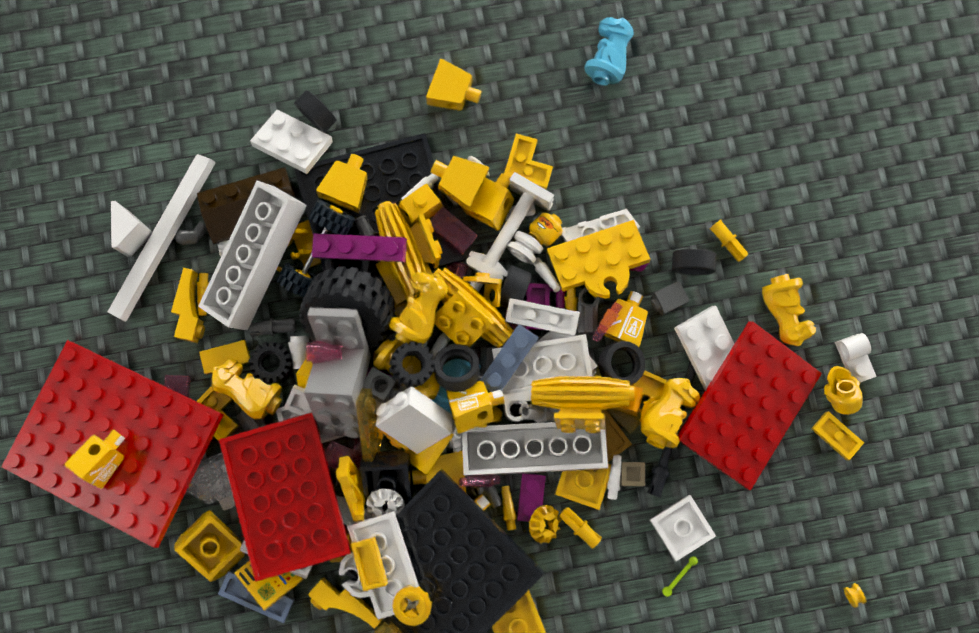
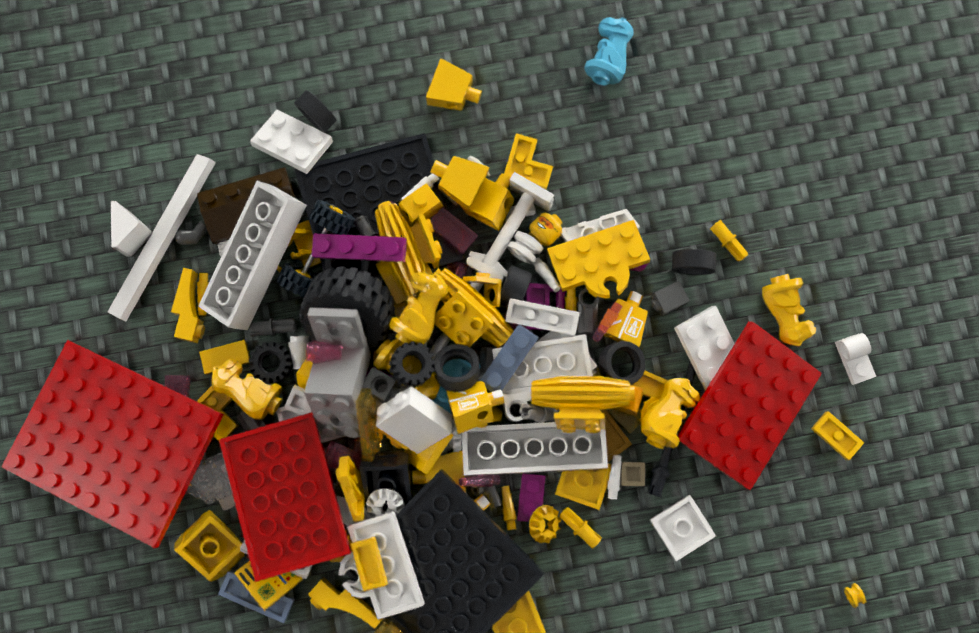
yellow torso [64,429,125,489] -> none
yellow torso [316,154,367,213] -> none
yellow gear [392,585,432,626] -> none
lime hinge [662,556,698,597] -> none
yellow head [824,366,863,415] -> none

